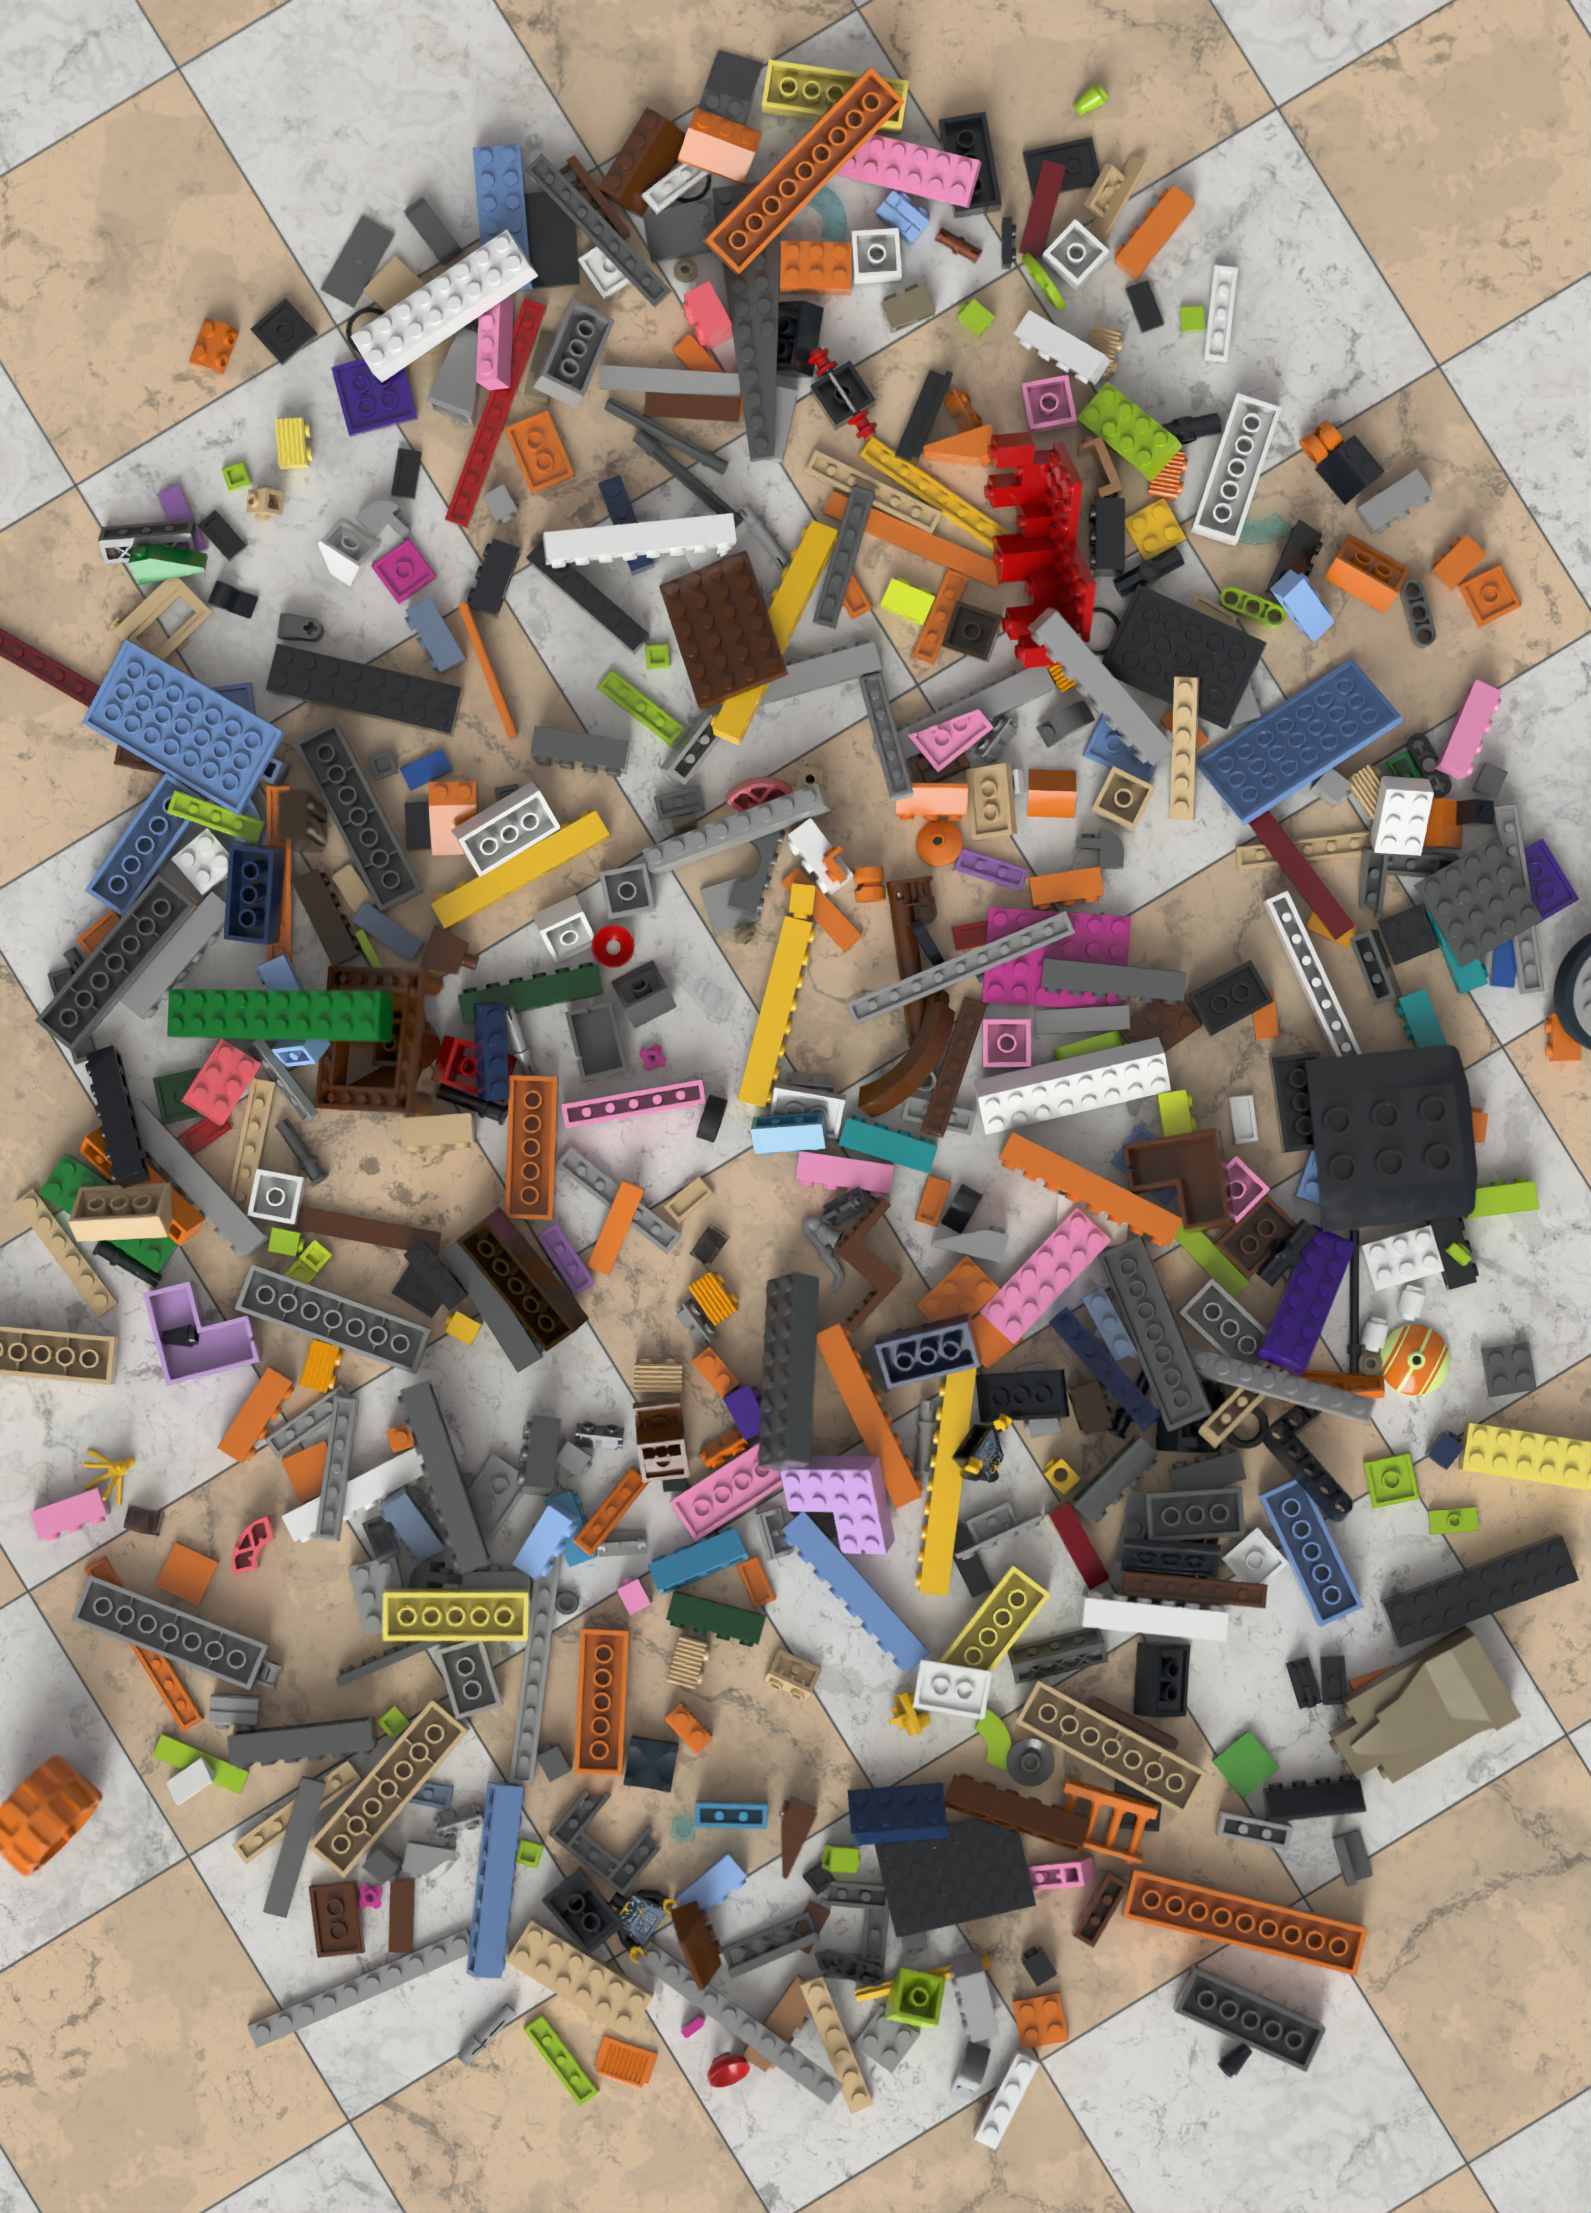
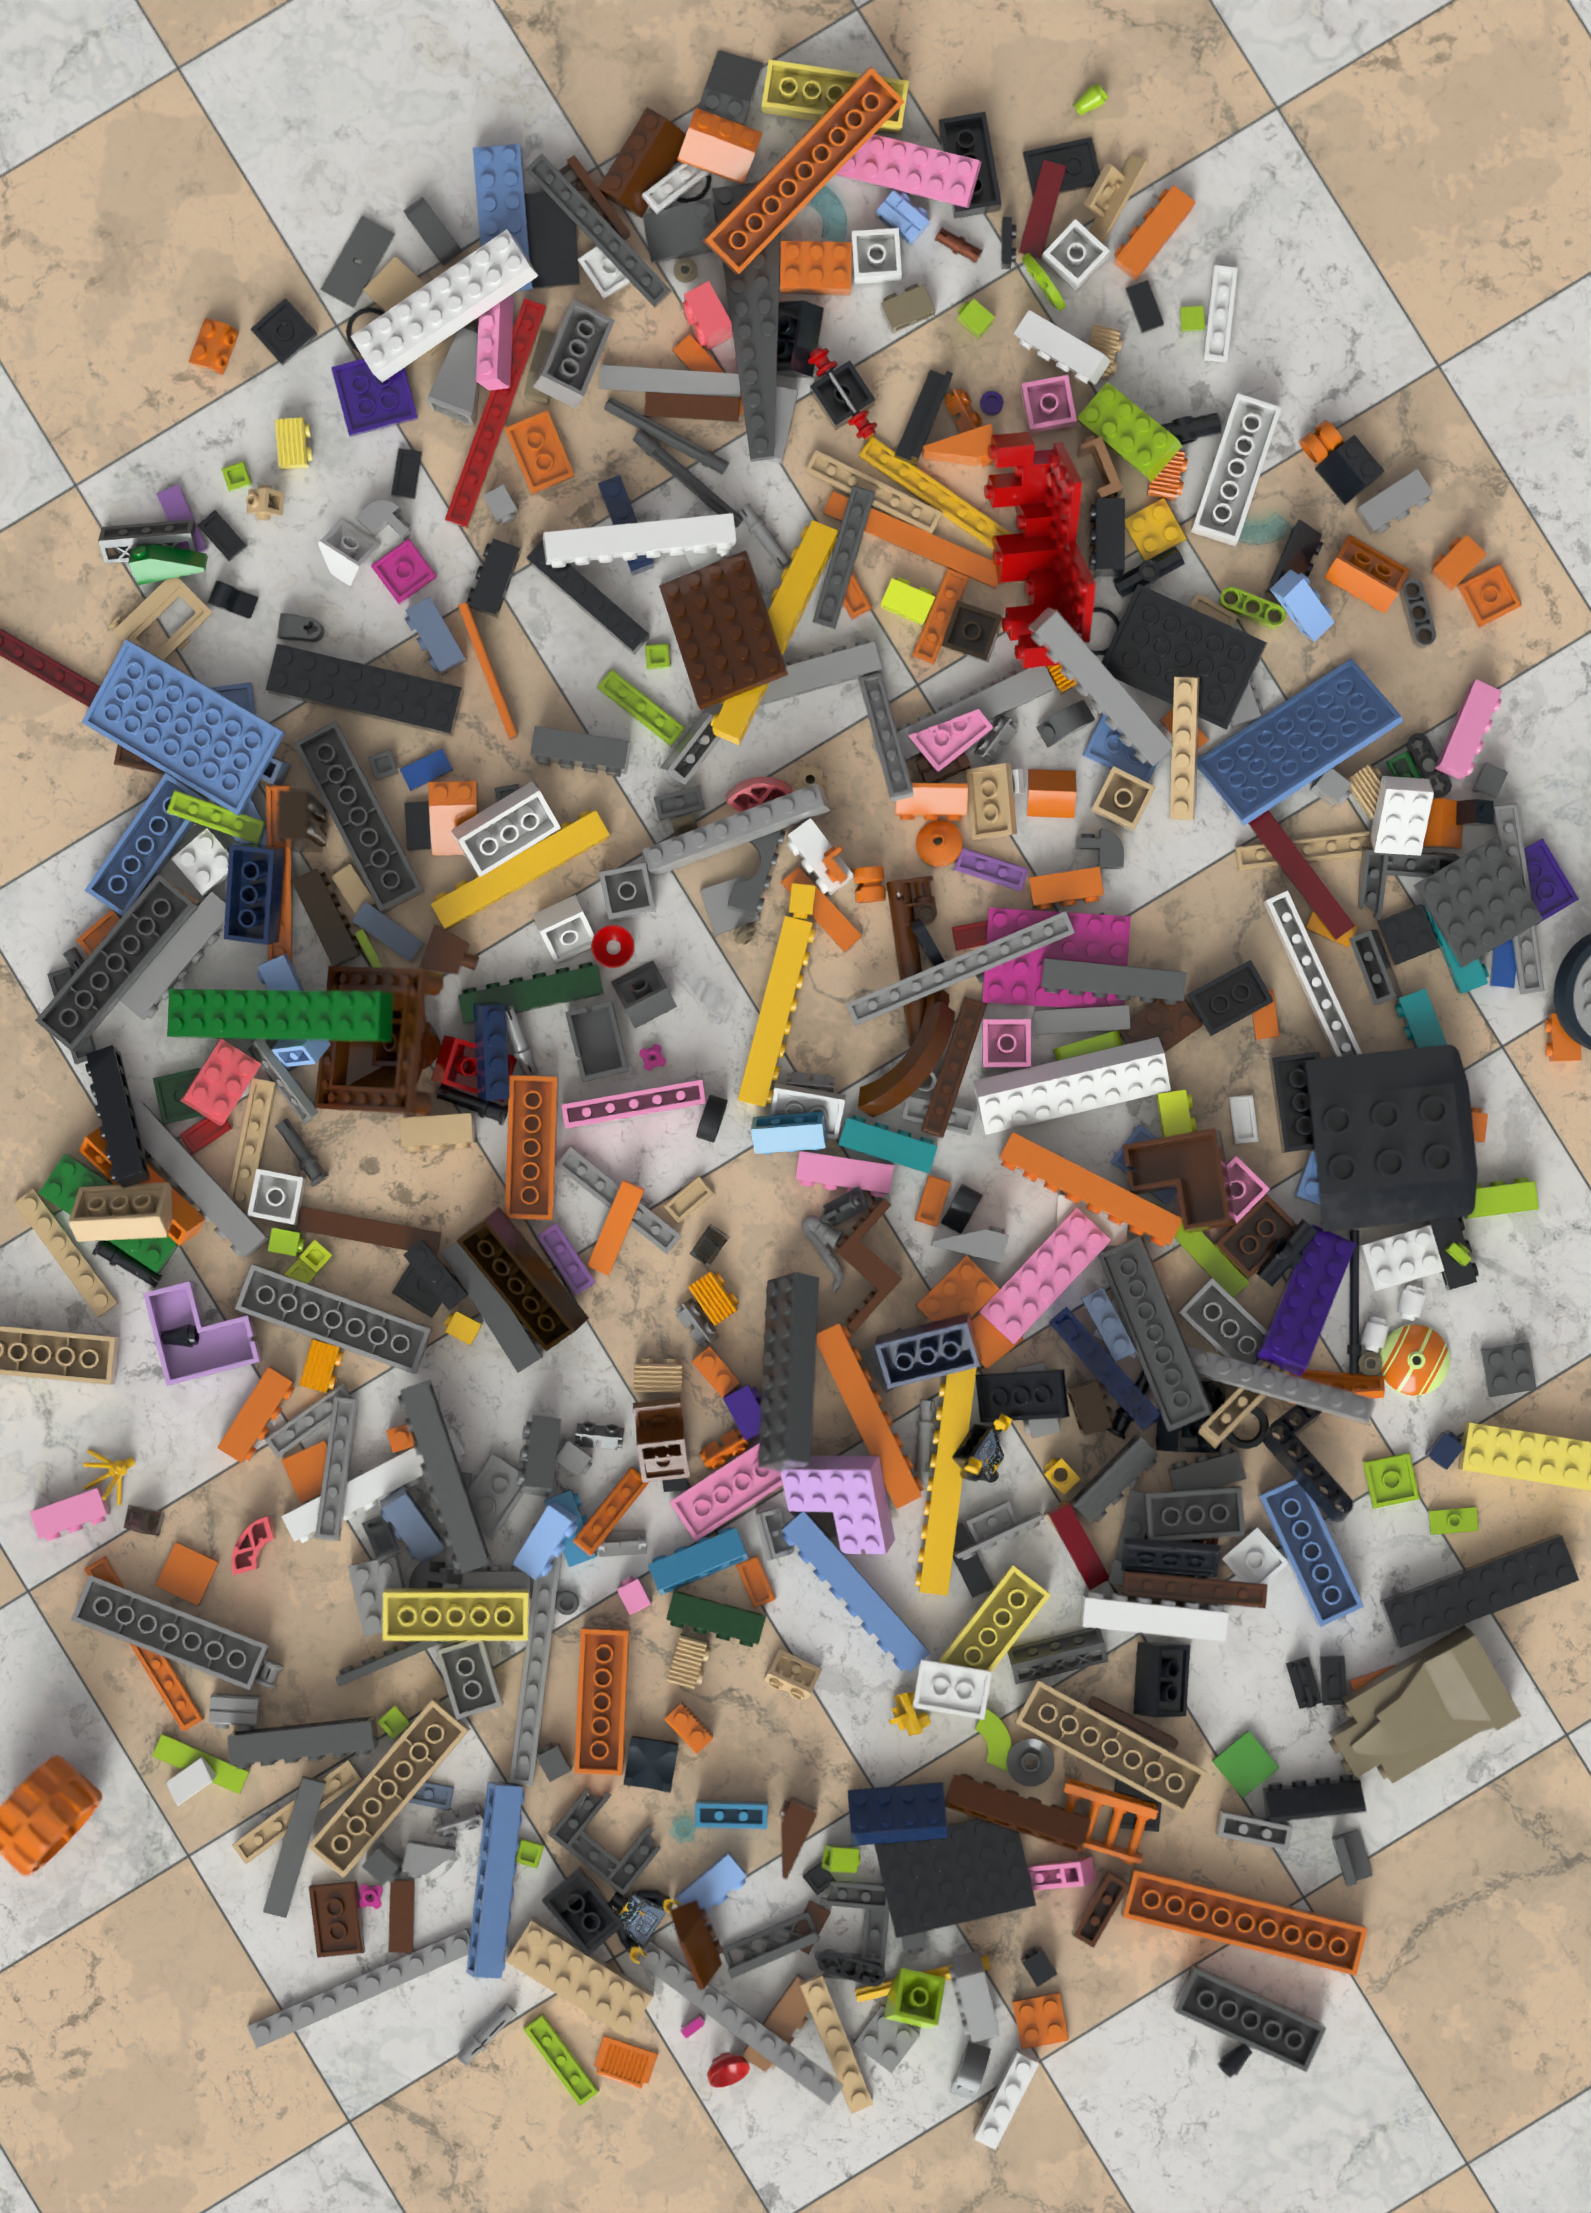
none -> dark purple tile [980,391,1004,416]

